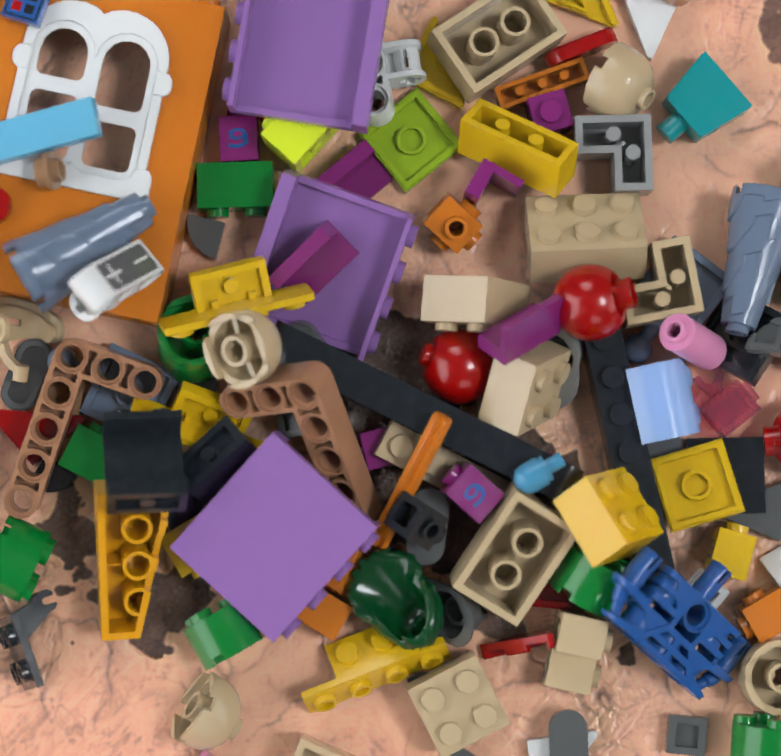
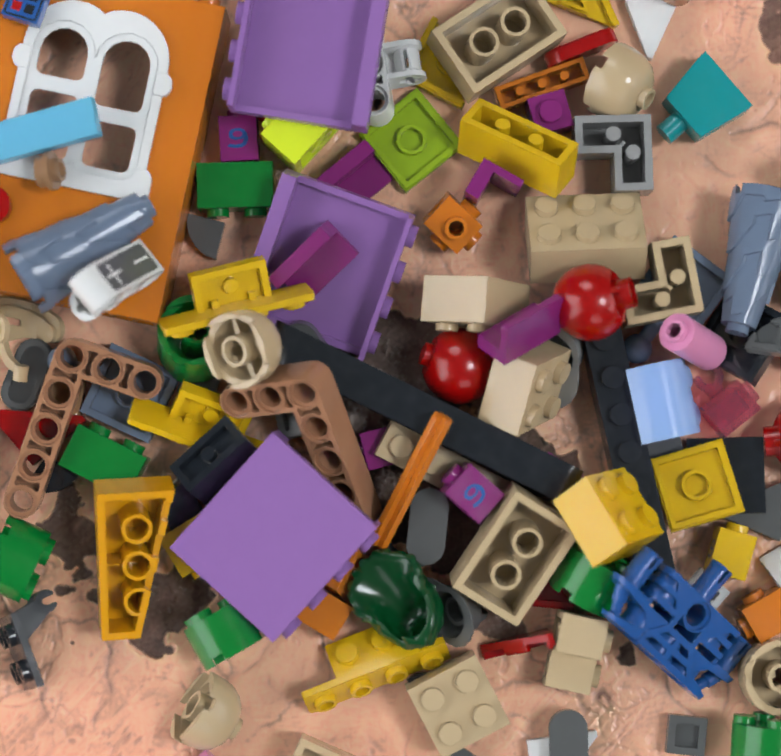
black panel [102,408,188,515] -> none
black brick [383,490,449,552] -> none
dark azure cylinder [513,452,566,494] -> none

